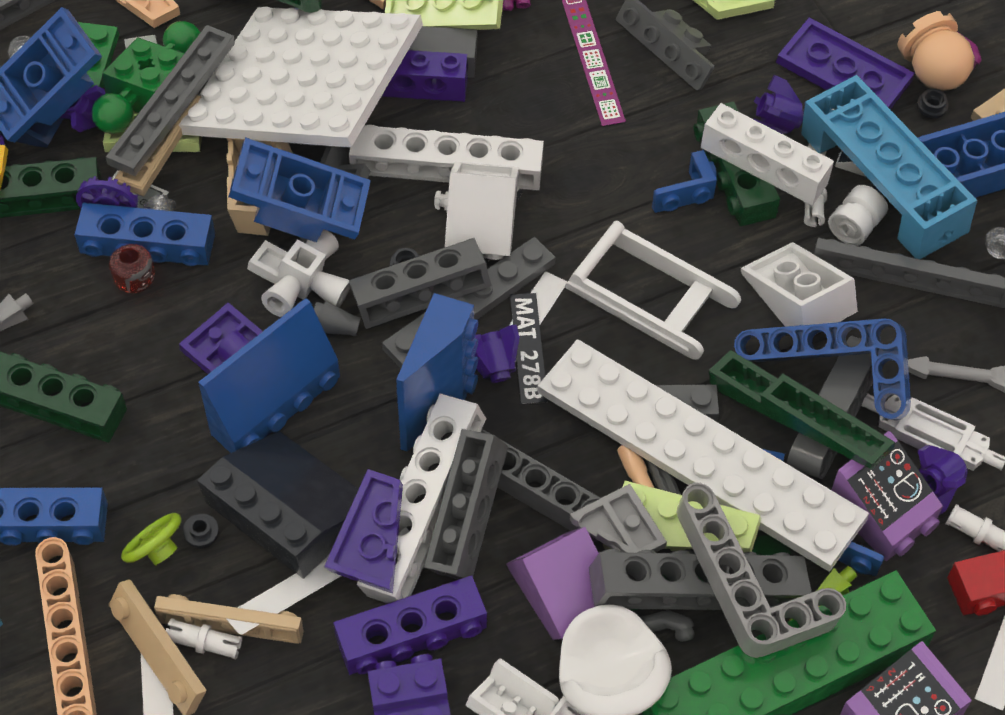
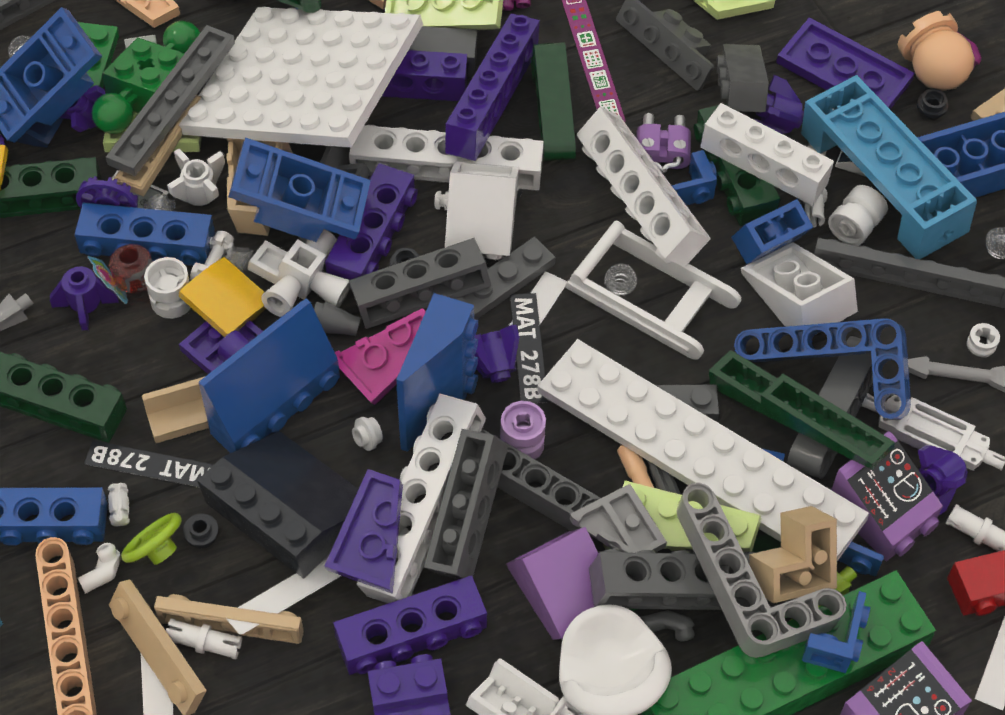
none -> dark purple brick [50,266,119,330]
none -> white arm [78,543,121,594]
none -> black sticker [84,440,214,487]
none -> sticker [87,256,128,304]
none -> white piece [108,483,130,527]
none -> tan panel [142,377,209,444]
none -> white wheel [144,257,191,319]
none -> white brick [167,149,225,206]
none -> yellow slope [179,257,266,337]
none -> white bar [190,231,234,280]
none -> clear plate [223,247,253,271]
none -> dark purple brick [325,163,418,288]
none -> dark pink wing [335,308,426,405]
none -> white plate [352,417,383,451]
none -> dark purple brick [445,13,540,161]
none -> lavender wheel [500,401,546,459]
none -> dark green beam [531,42,576,161]
none -> white brick [576,107,711,267]
none -> clear plate [604,263,637,295]
none -> medium lavender piece [636,113,691,172]
none -> dark grey brick [716,44,769,112]
none -> blue brick [731,199,813,265]
none -> tan brick [749,506,837,603]
none -> blue bracket [802,591,870,673]
none -> white bush [967,323,1000,357]

